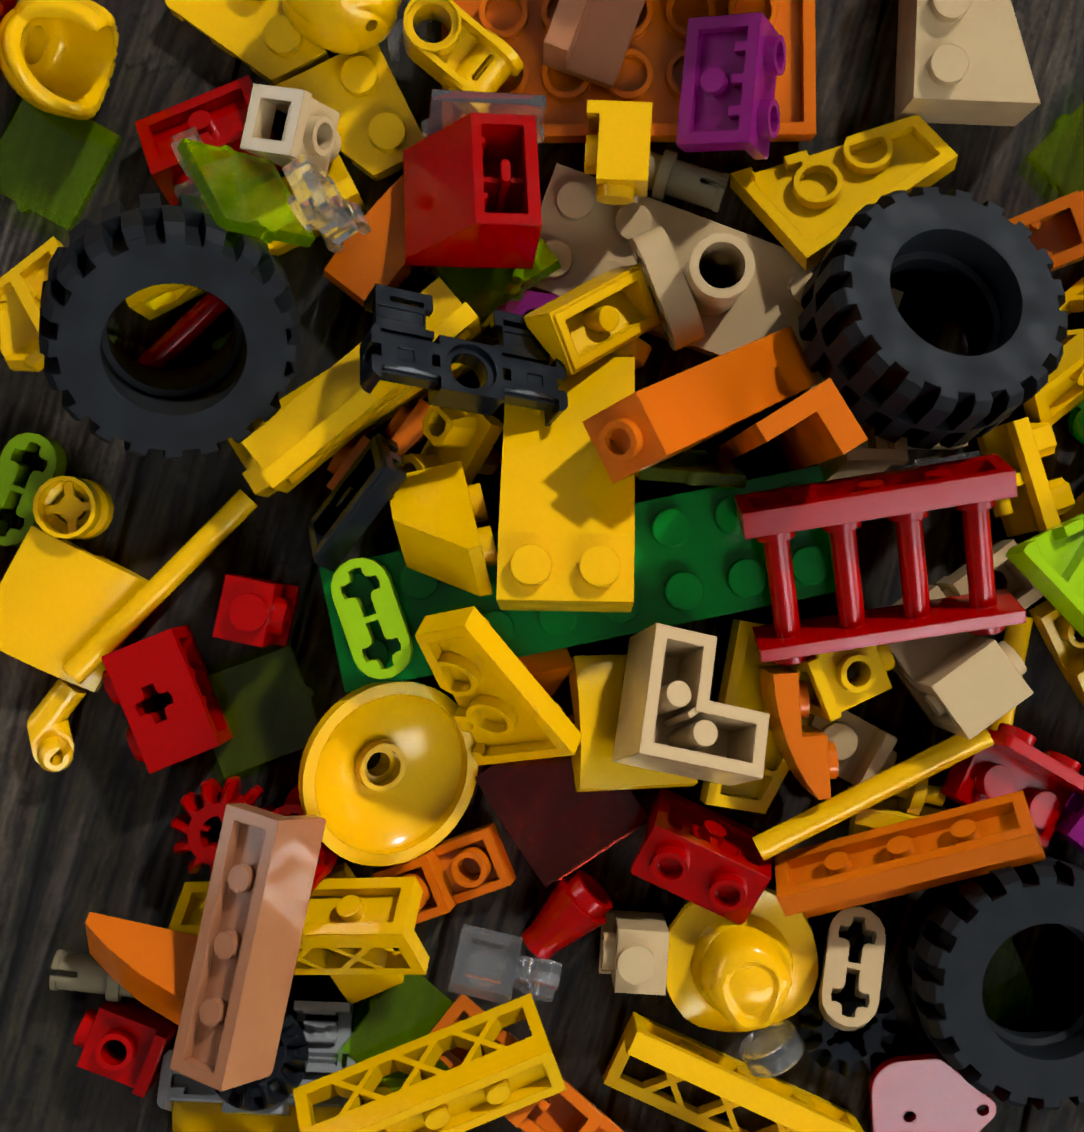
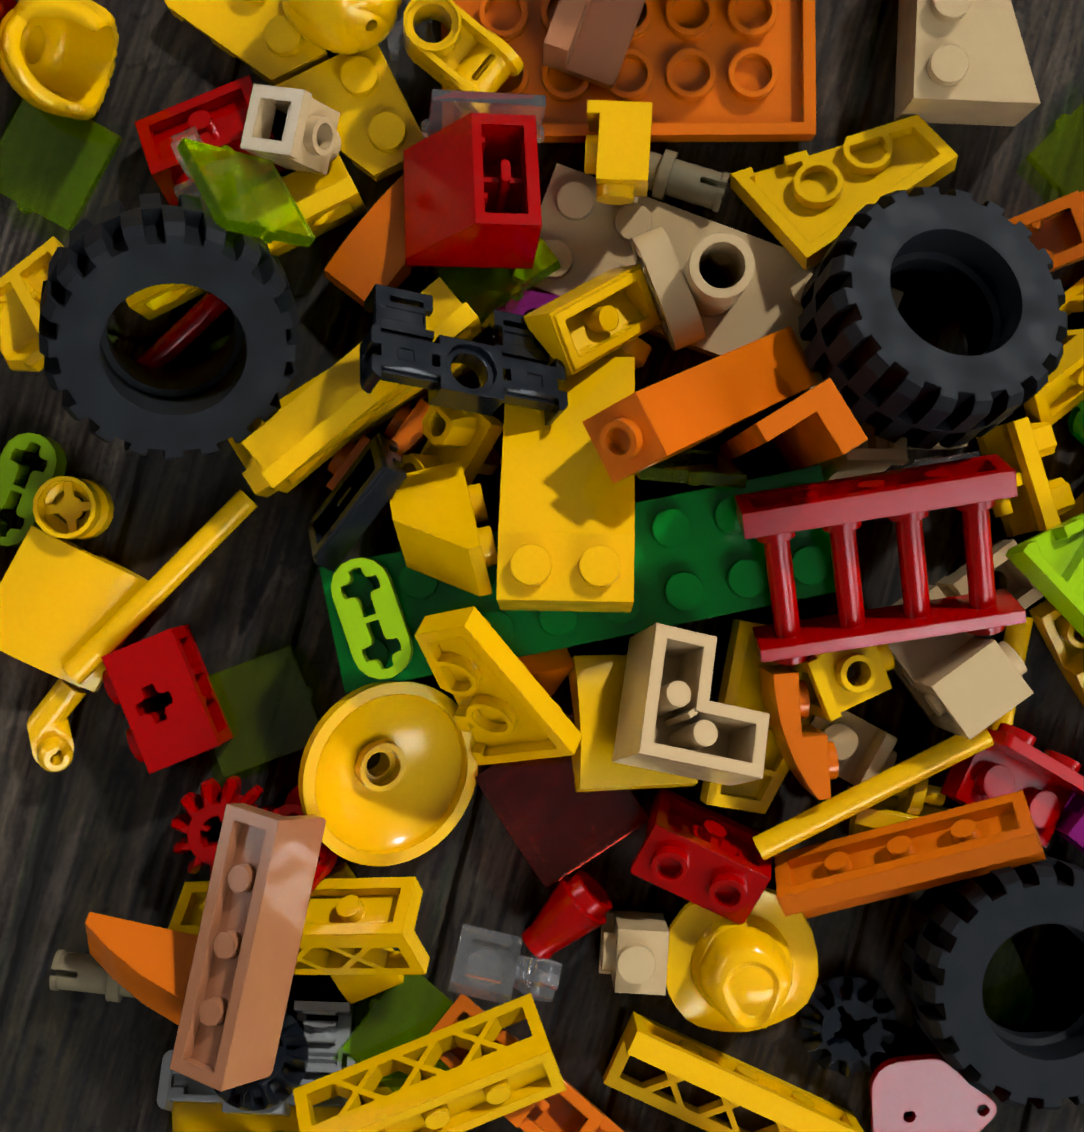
red brick [73,997,179,1098] -> none
red brick [212,574,301,648] -> none
clear plate [282,154,371,253] -> none
orange slope [371,822,517,924] -> none
magenta bracket [676,12,786,160] -> none
clear tile [739,1020,805,1078] -> none
tan beam [818,907,886,1031] -> none

